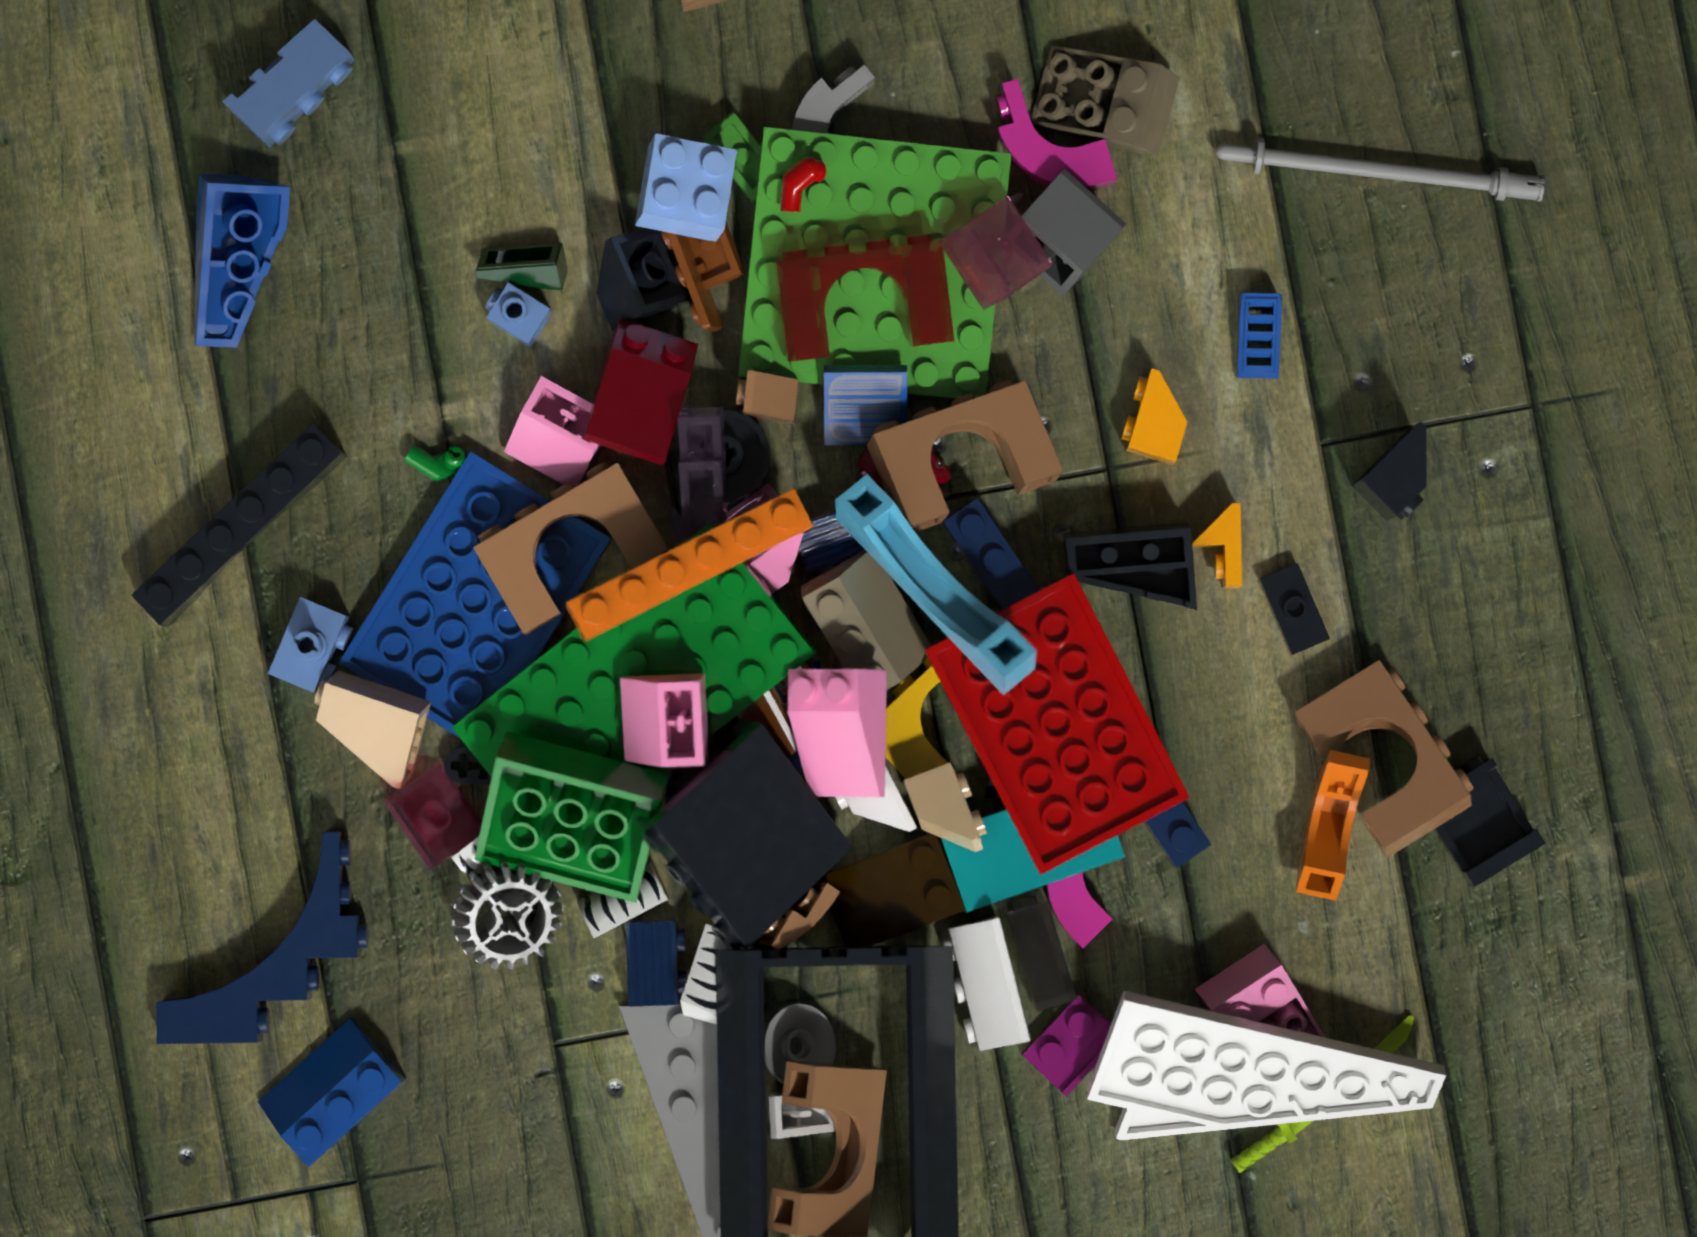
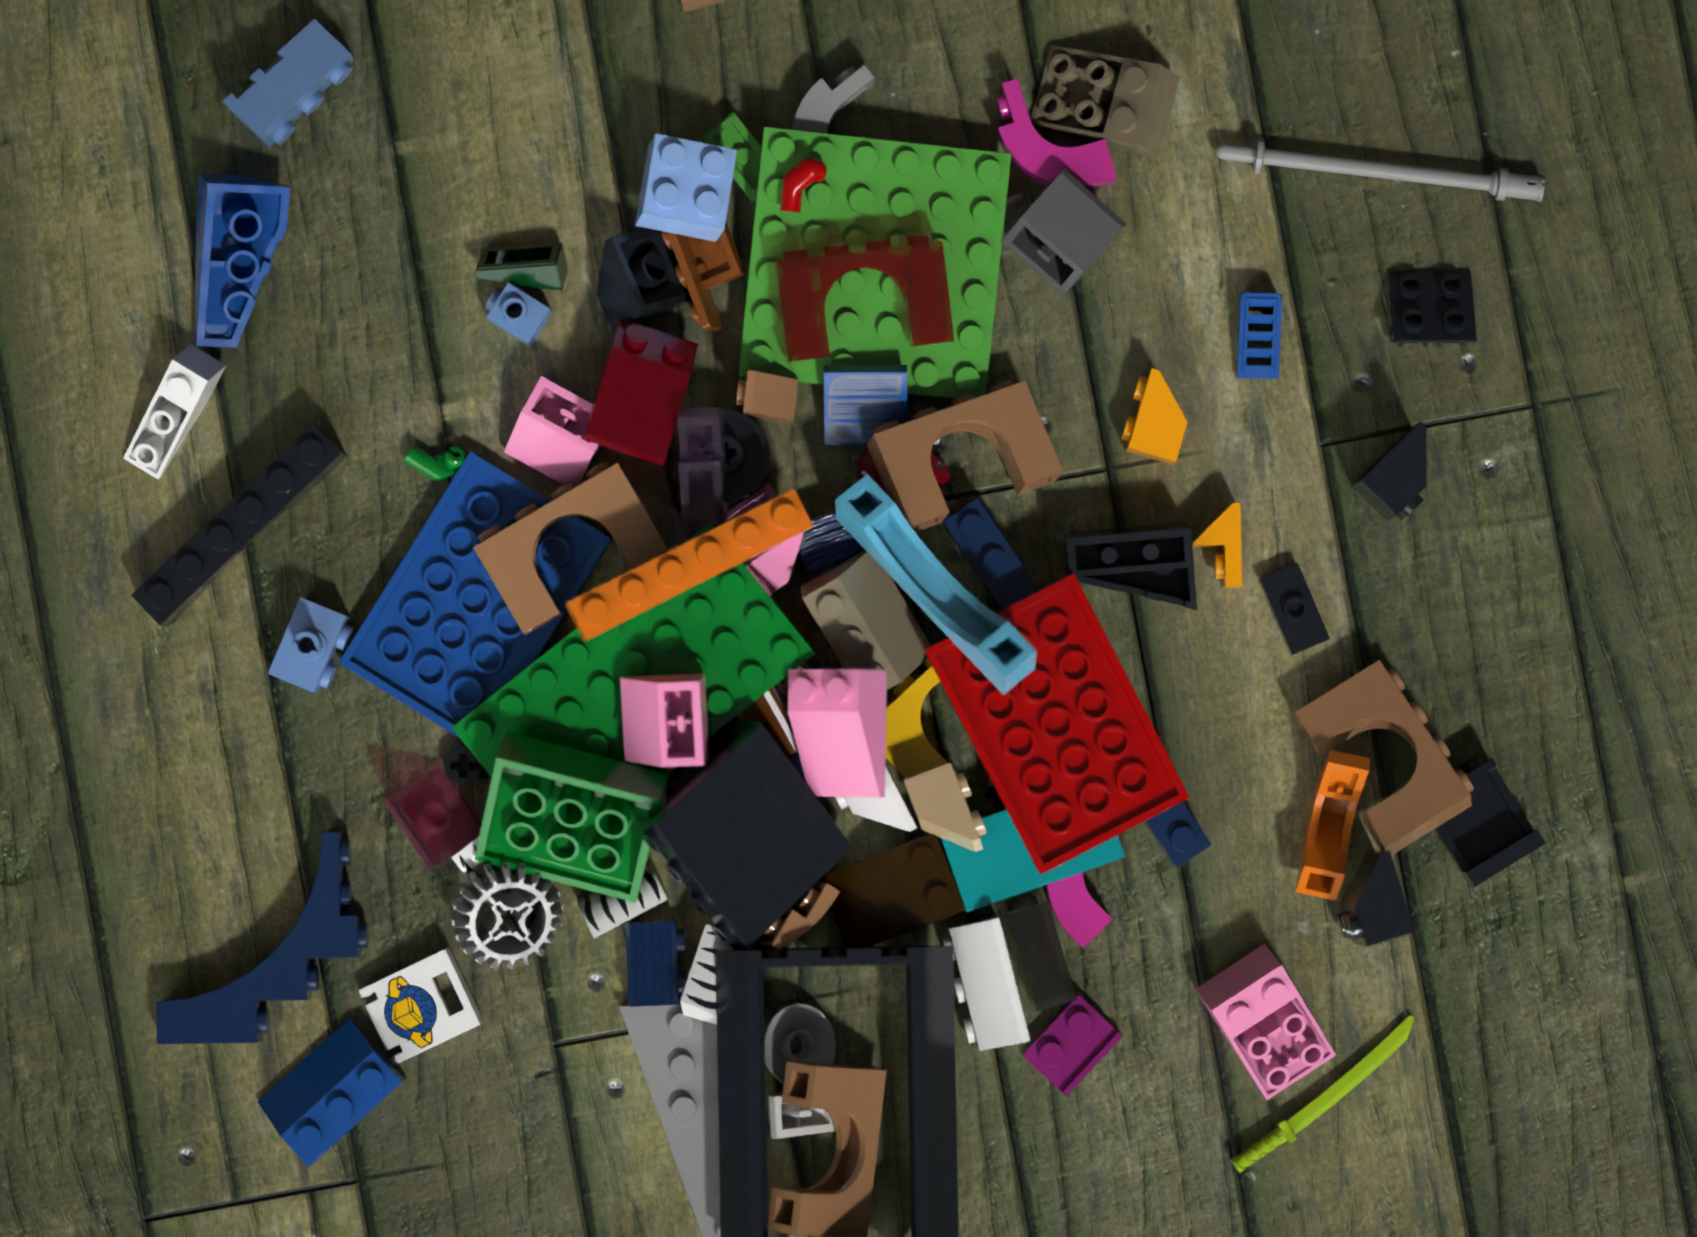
tan slope [315,670,431,789] -> none
clear pink slope [938,195,1053,310] -> none
white wing [1087,991,1446,1140] -> none
none -> white slope [124,344,226,480]
none -> white container [358,948,484,1066]
none -> black slope [1336,849,1416,947]
none -> black hinge [1388,270,1477,346]

